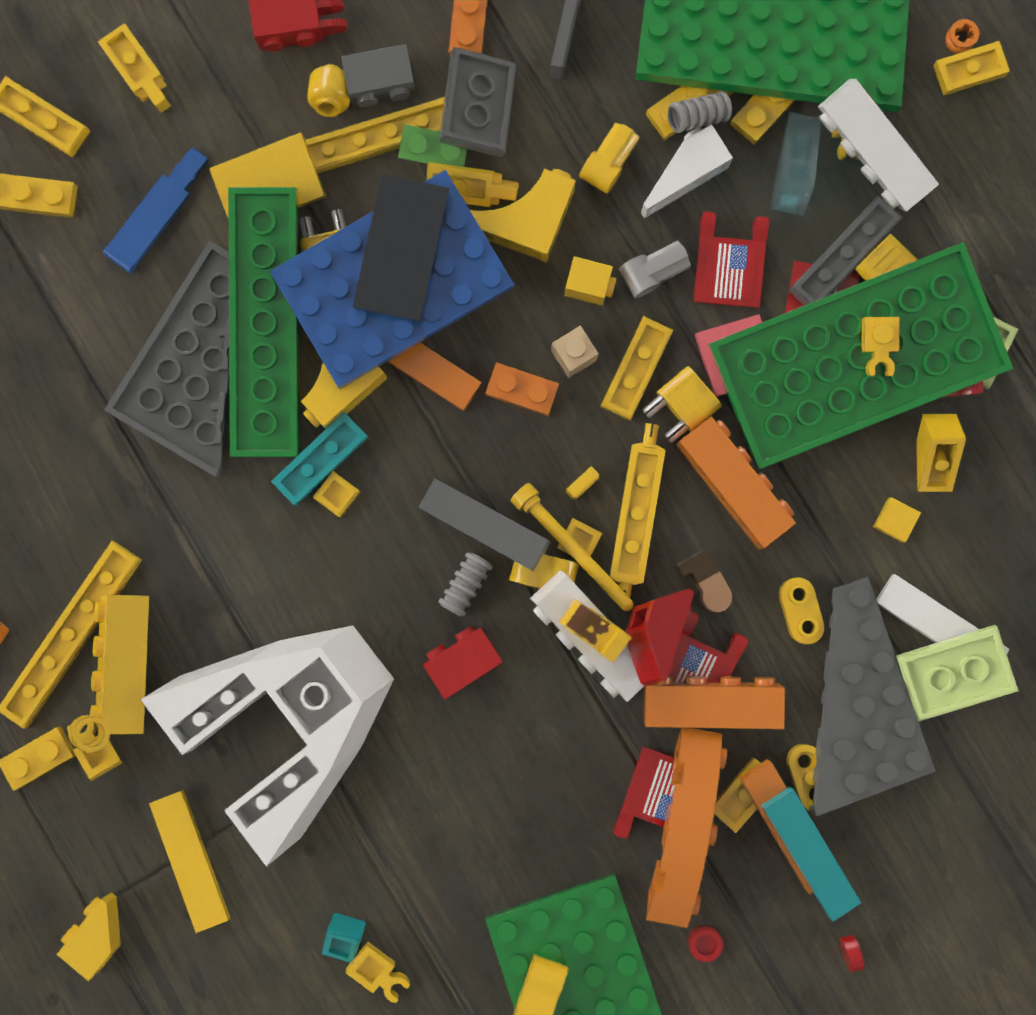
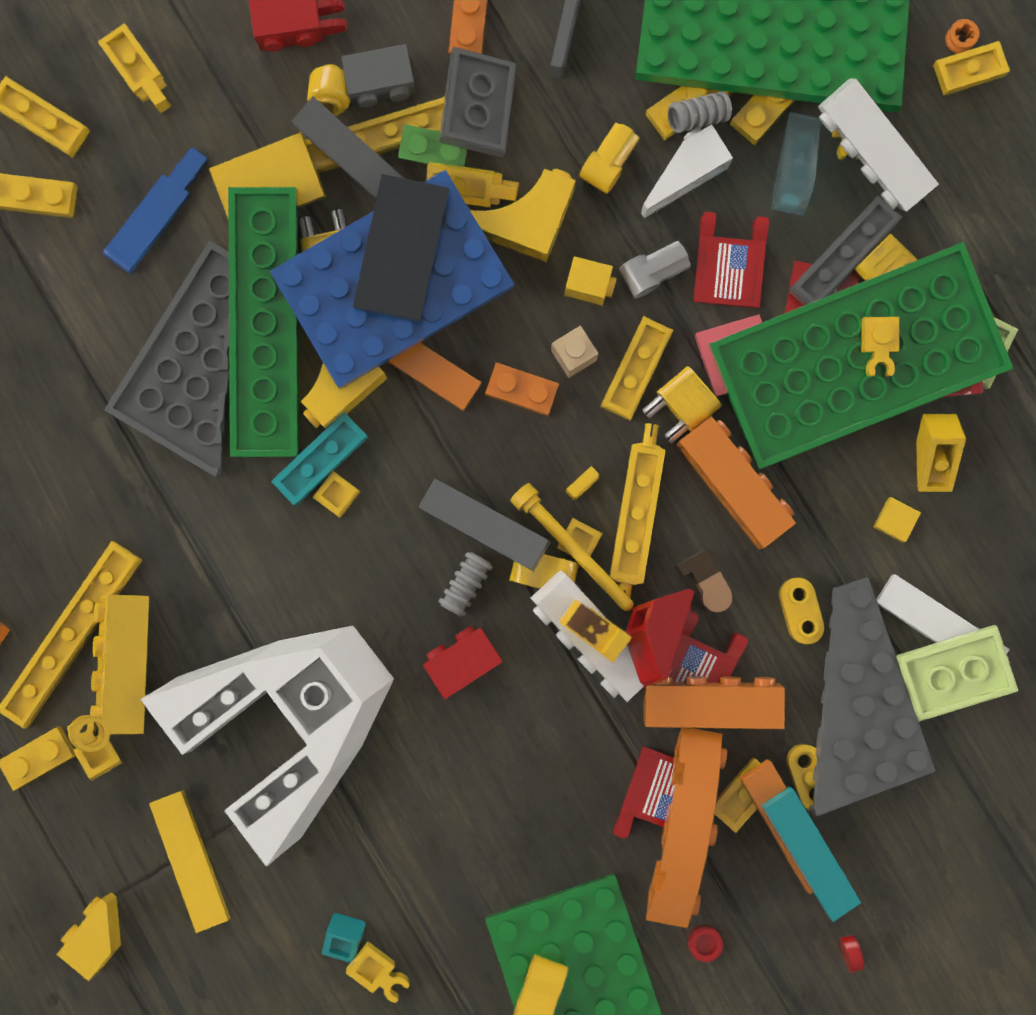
none -> dark grey tile [291,96,403,199]

